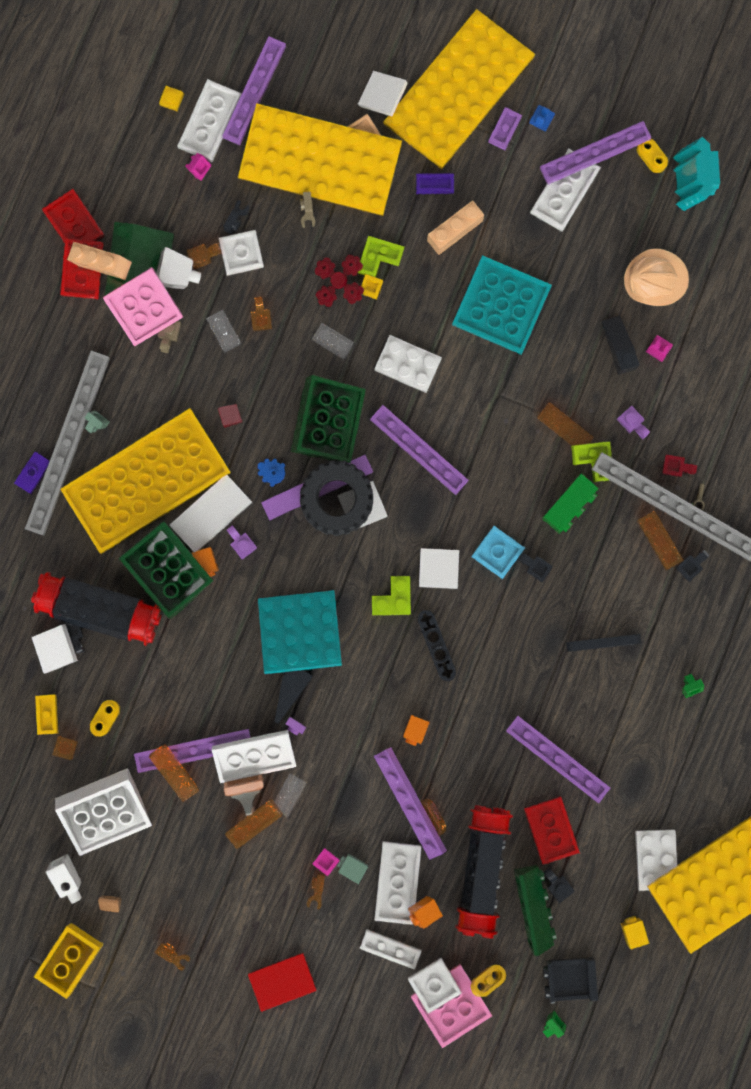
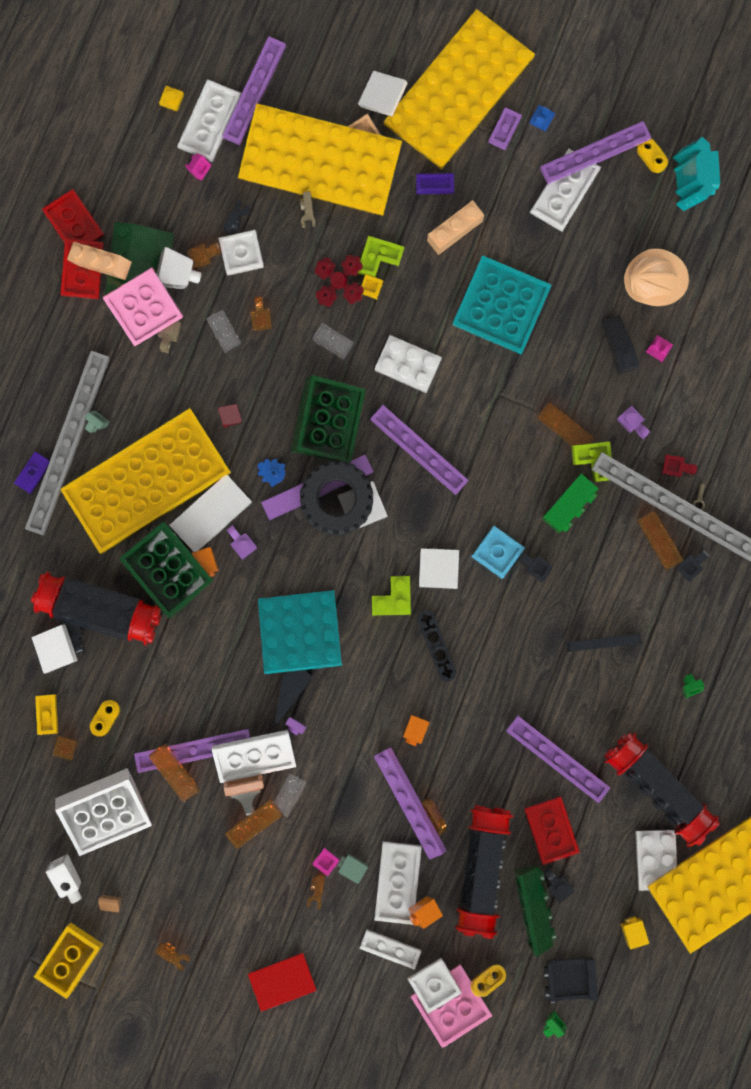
none -> brick [604,732,720,847]

